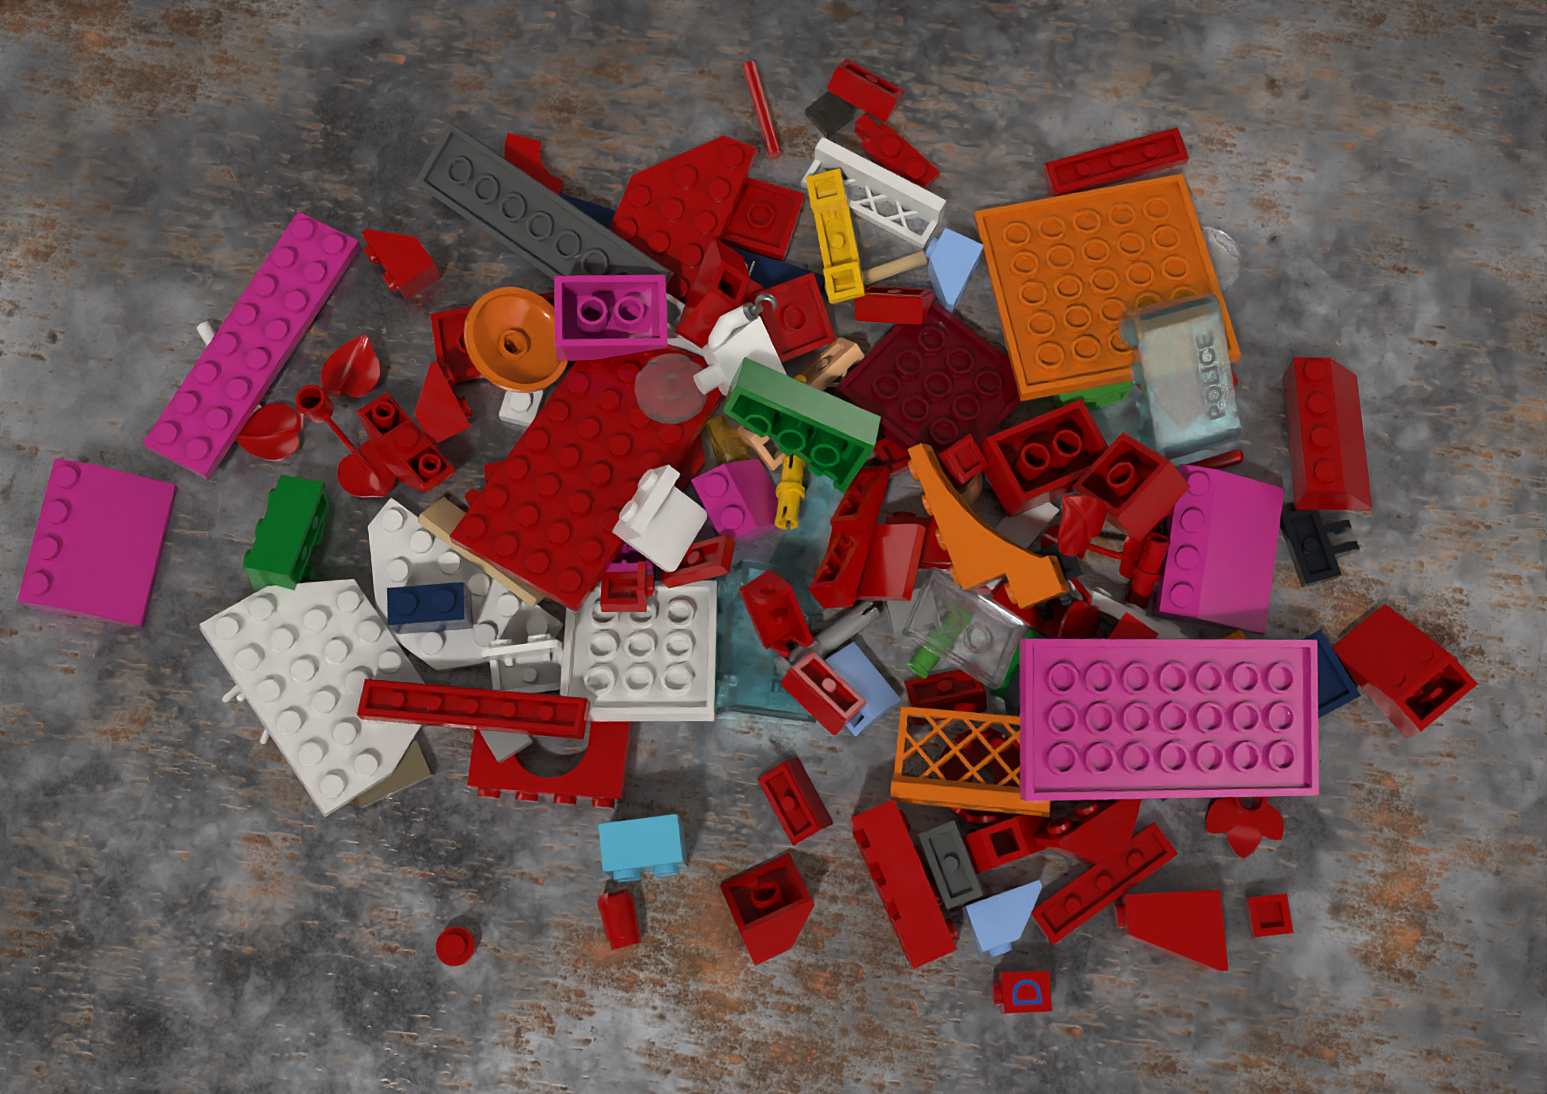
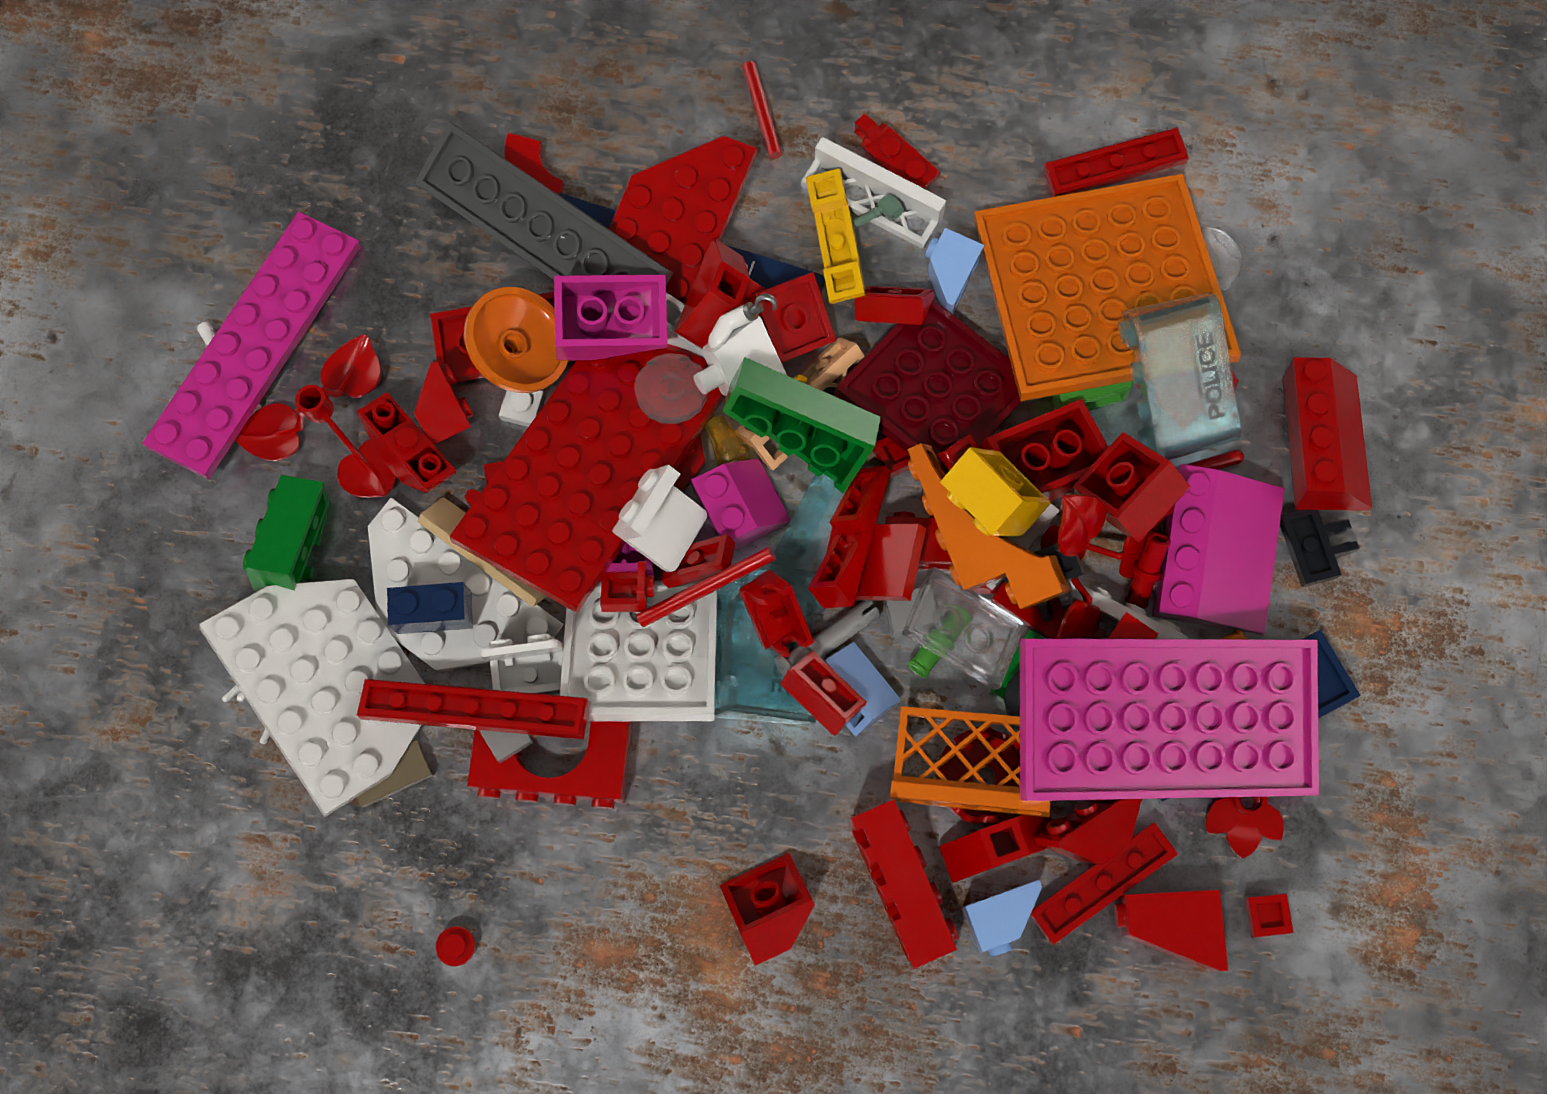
dark pink slope [17,458,177,627] -> none
red slope [361,229,442,301] -> none
red piece [597,888,642,950] -> none
medium azure brick [598,814,688,883] -> none
red plate [721,177,805,262] -> none
red slope [757,757,833,846] -> none
yellow pin [775,455,806,530] -> none
clear smoke tile [805,91,854,139] -> none
tan bar [823,250,927,299] -> none
red slope [827,58,905,122] -> none
red slope [904,665,987,726] -> none
dark grey panel [918,820,989,909] -> none
red brick [991,970,1052,1014] -> none
red slope [1332,604,1478,738] -> none
none -> red bar [636,546,776,628]
none -> sand green hand [853,195,904,228]
none -> yellow brick [940,447,1051,537]

